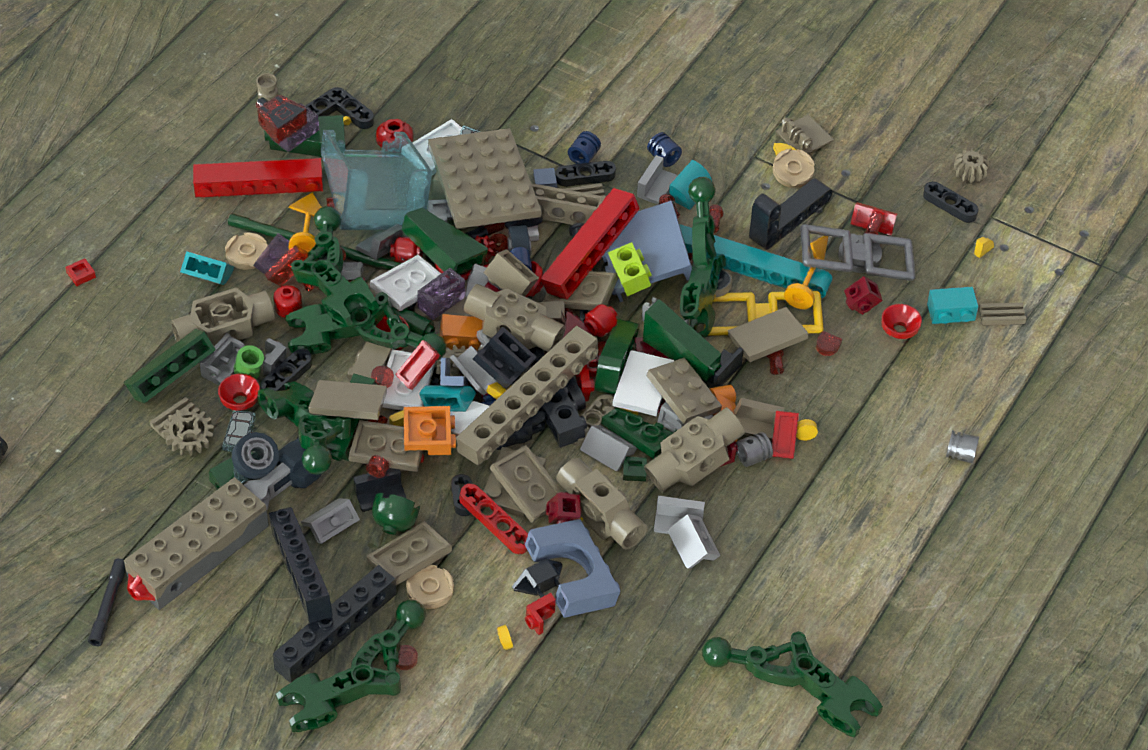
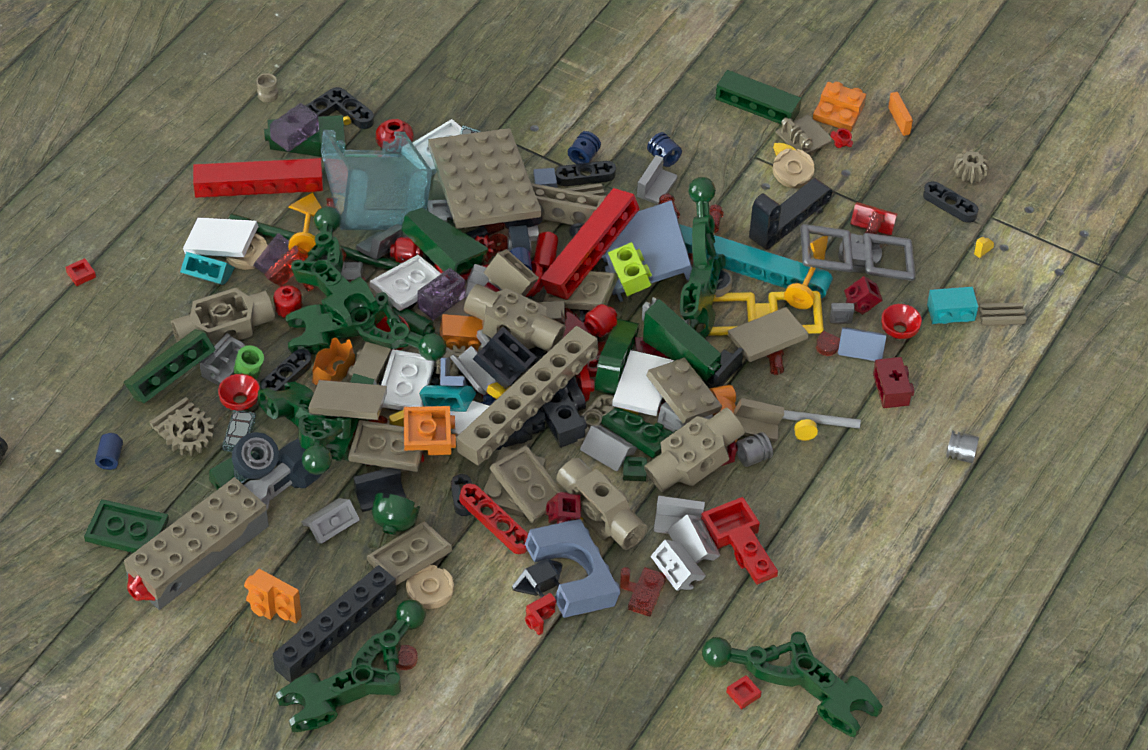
black piece [88,558,126,647] -> none
clear red torso [256,95,308,144] -> none
flat silver bracket [263,338,287,376] -> none
black brick [269,507,333,623] -> none
clear red bush [366,455,390,478] -> none
clear red tile [371,366,394,388] -> none
tile [395,340,441,390] -> none
yellow tile [497,624,513,650] -> none
teal brick [669,160,712,210] -> none
red tile [772,411,799,459] -> none
none -> dark green plate [84,499,169,553]
none -> dark blue brick [95,433,123,470]
none -> white tile [183,218,258,257]
none -> orange plate [244,569,302,623]
none -> orange piece [312,337,356,385]
none -> red brick [534,231,558,274]
none -> clear red plate [620,567,666,617]
none -> light grey hinge [650,540,706,591]
none -> red plate [701,497,778,585]
none -> dark green brick [715,70,802,125]
none -> red tile [726,675,762,710]
none -> light grey bar [782,410,861,429]
none -> orange plate [812,82,866,132]
none -> flat silver tile [829,303,854,323]
none -> red plate [830,128,853,148]
none -> sand blue panel [838,327,886,361]
none -> dark red brick [873,357,914,408]
none -> orange tile [888,92,913,136]

